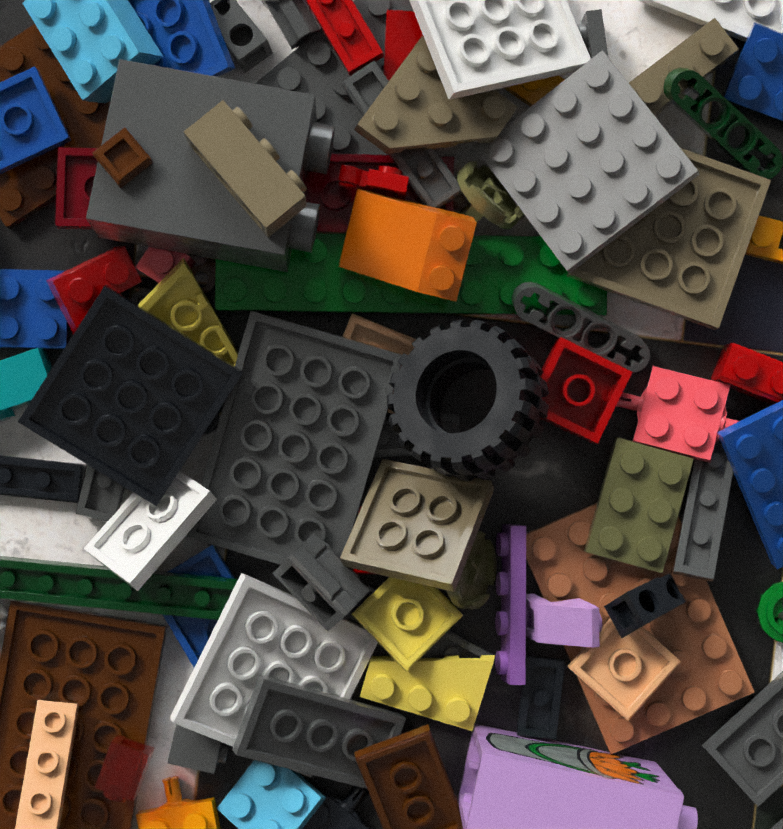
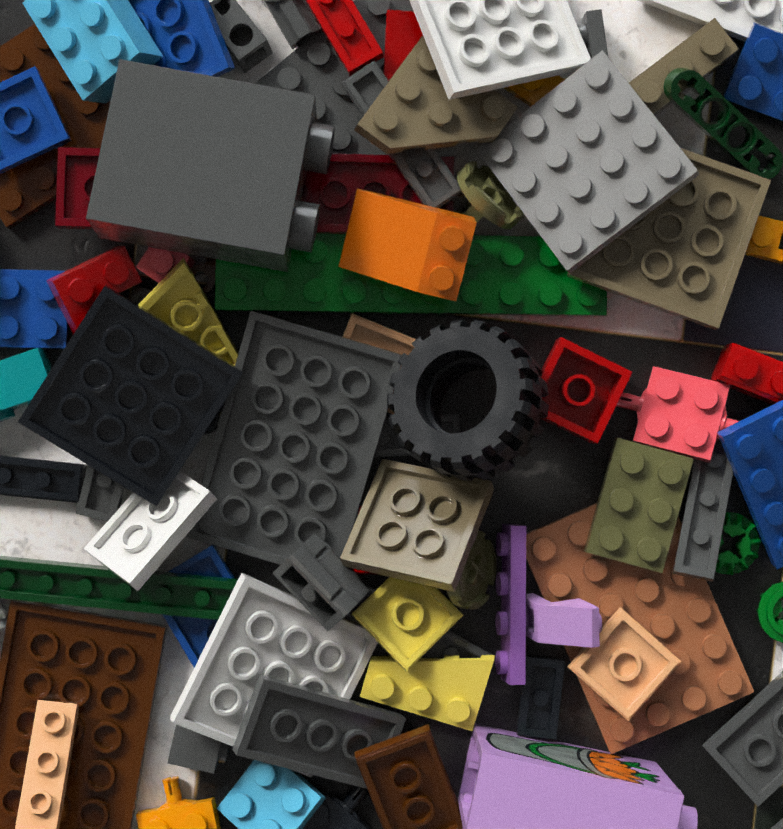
reddish brown tile [92,127,153,189] -> none
clear red brick [95,735,155,802] -> none
dark tan brick [184,100,307,238] -> none
red plate [338,165,409,200] -> none
dark grey beam [511,282,650,373] -> none
black leg [604,573,686,638] -> none
none -> green gear [715,512,761,575]

